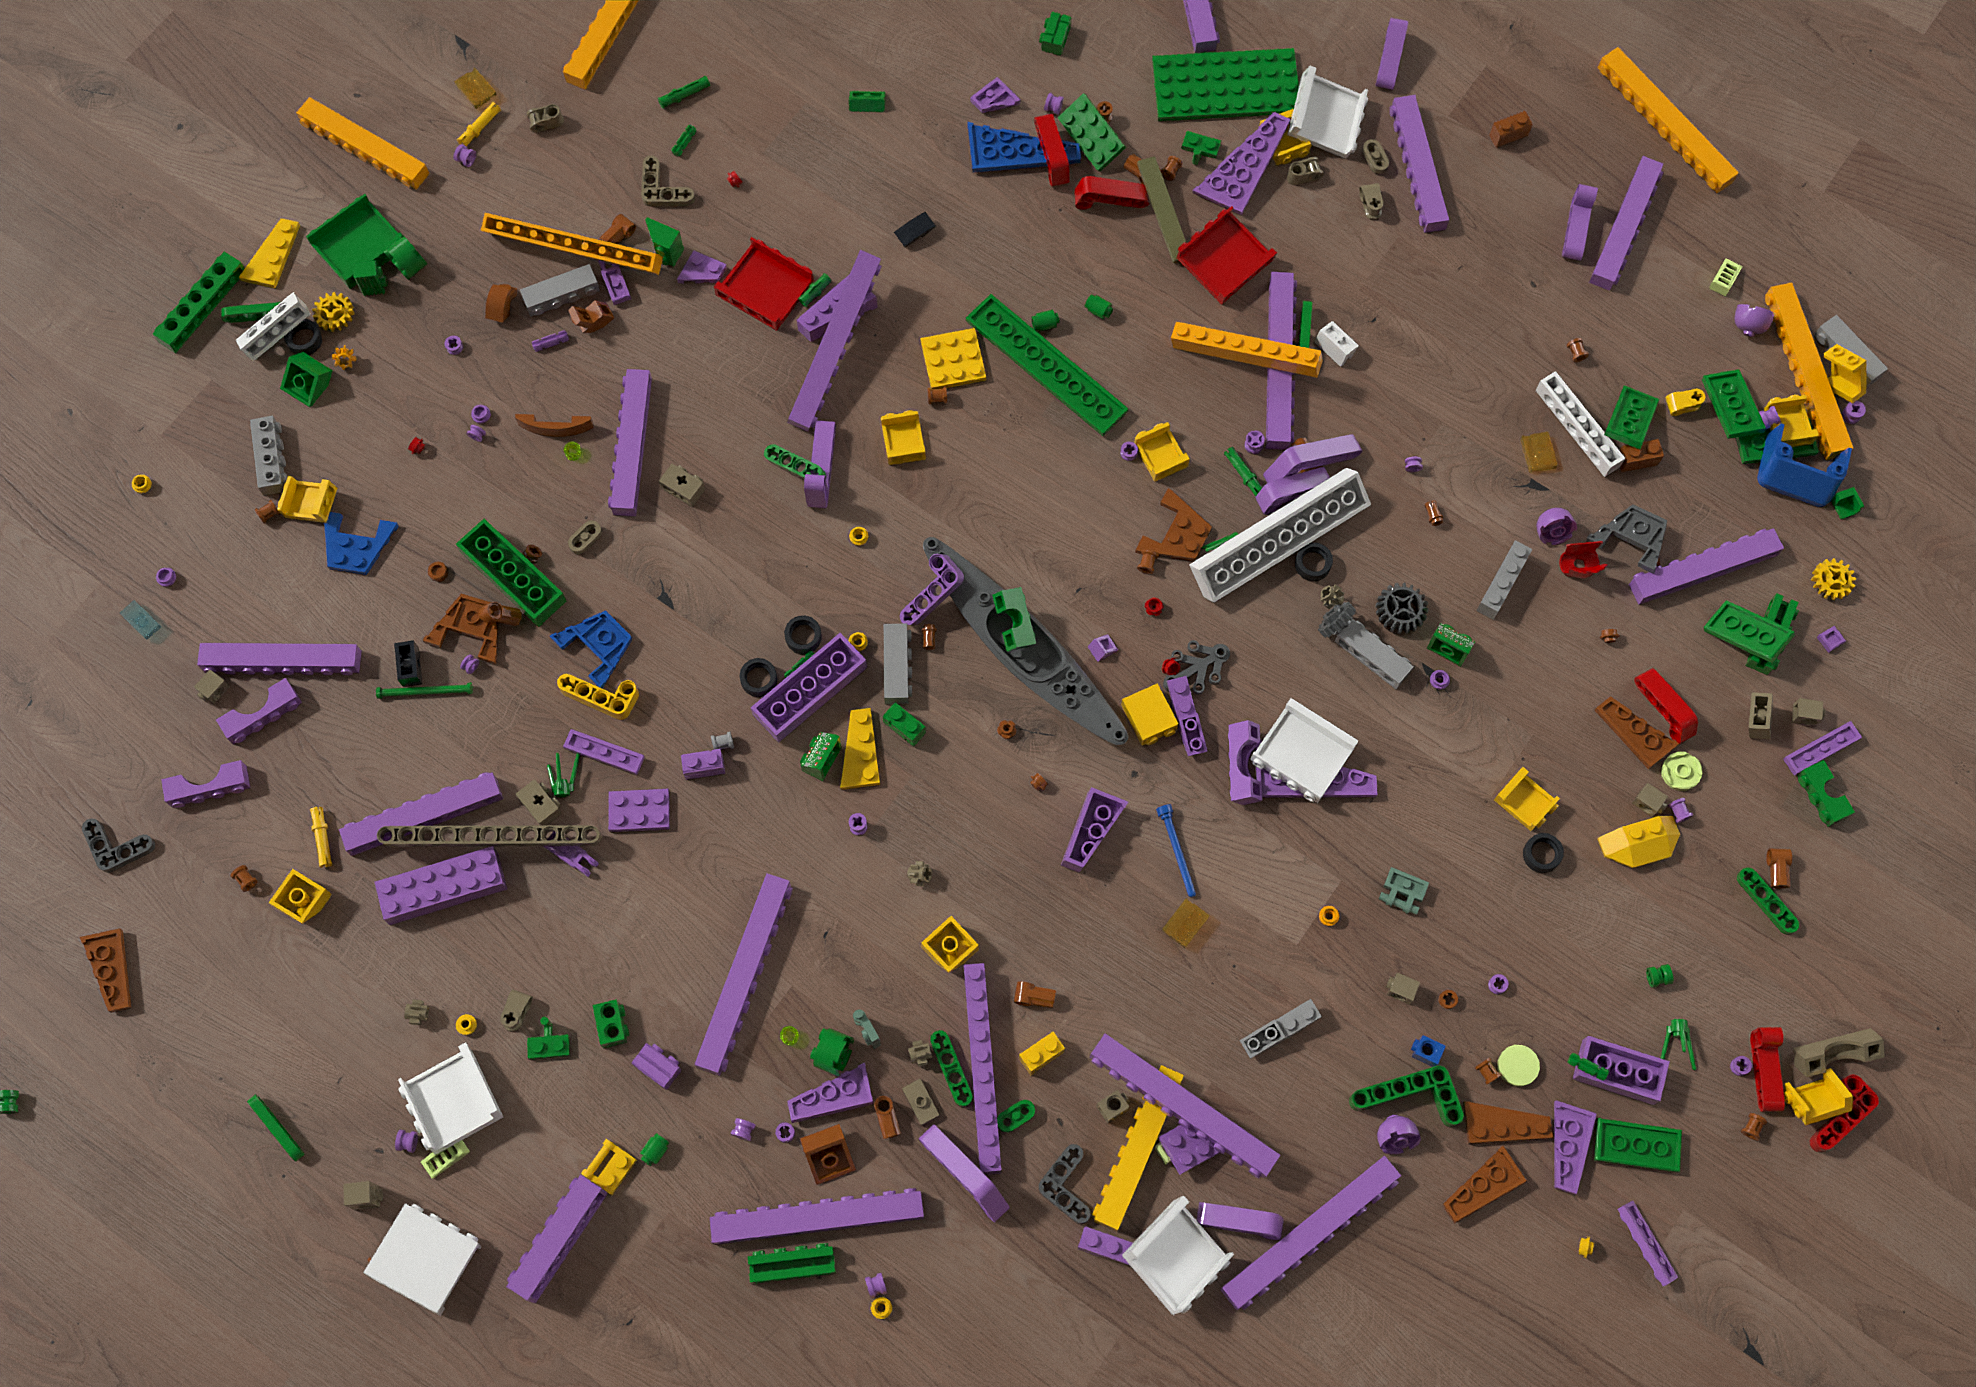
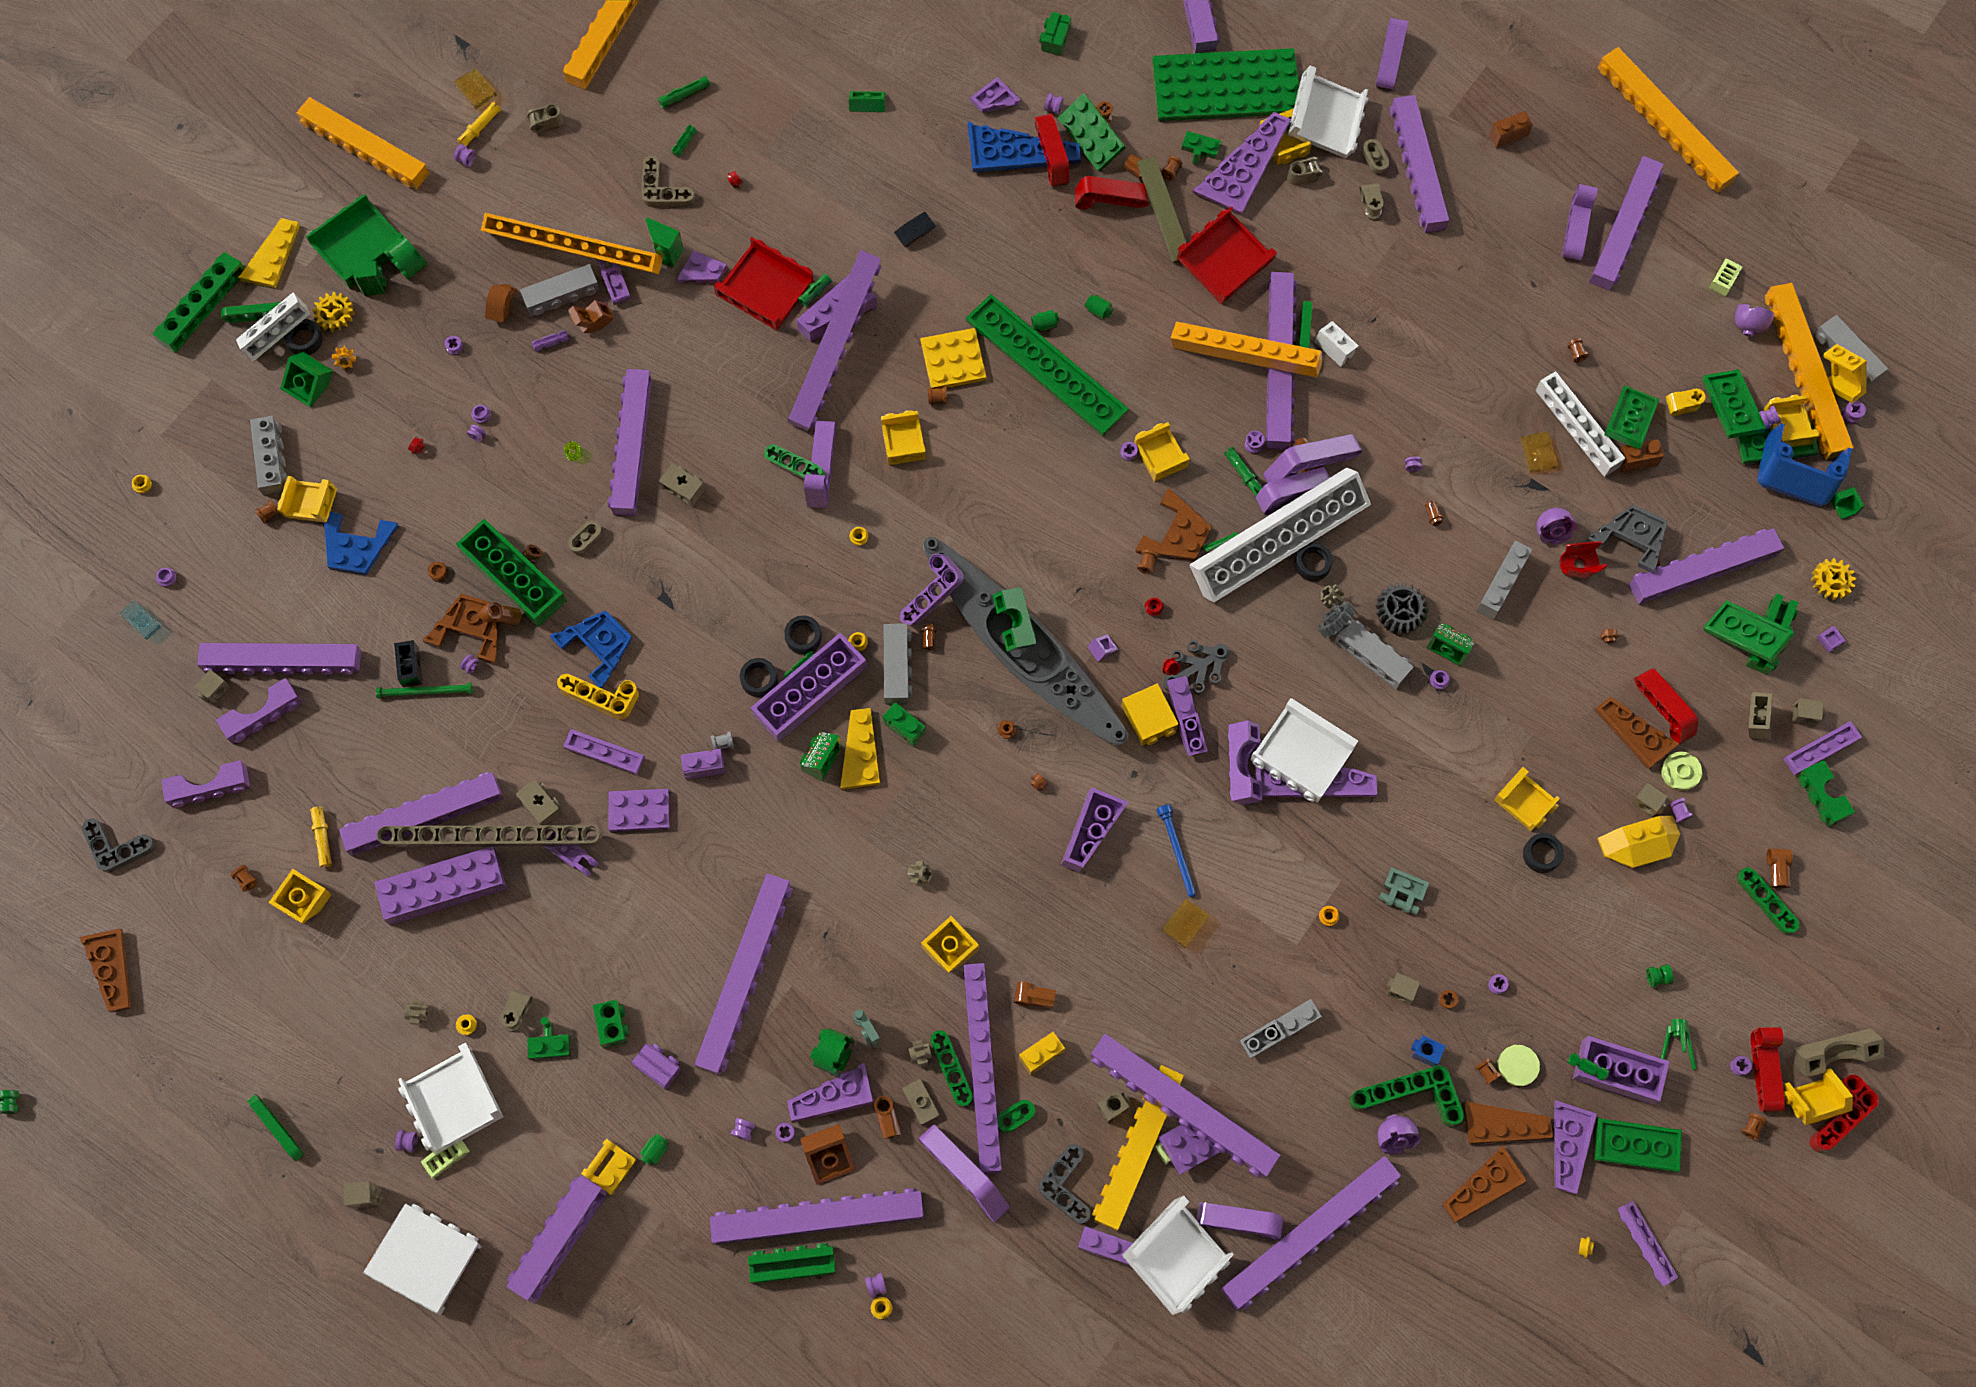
dark orange slope [515,414,594,437] -> none
green plant [547,753,580,797] -> none
dark orange piece [599,214,636,244] -> none
clear neon green bush [780,1026,799,1046] -> none
medium lavender bush [849,813,867,836] -> none

